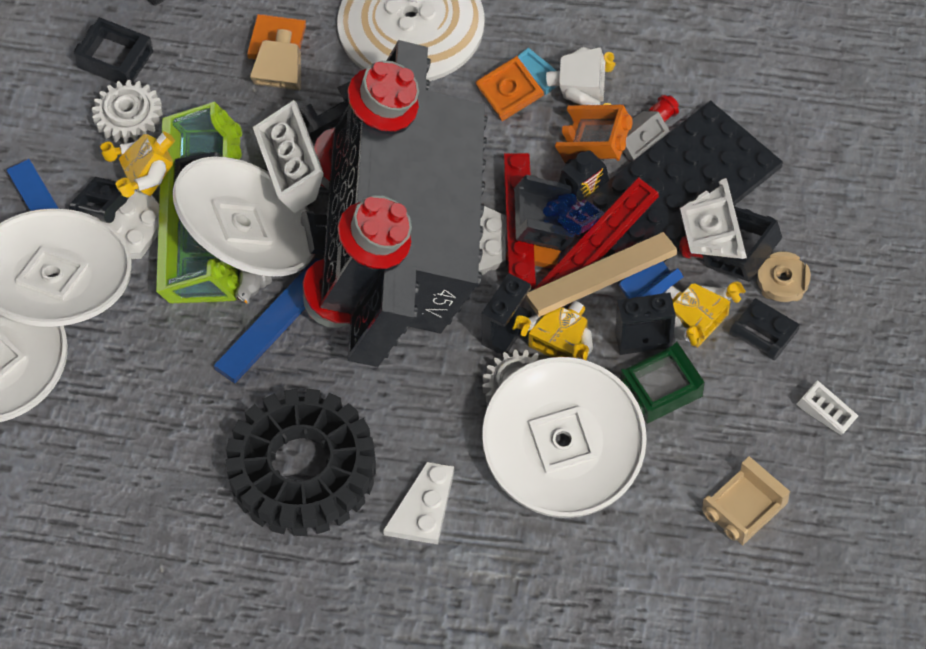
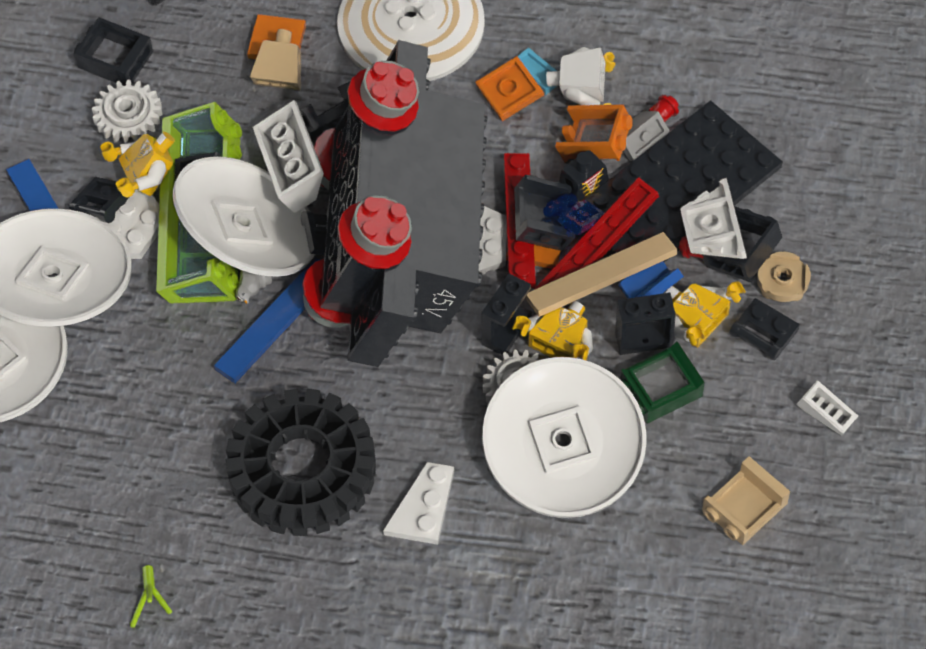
none -> lime plant [130,565,172,628]

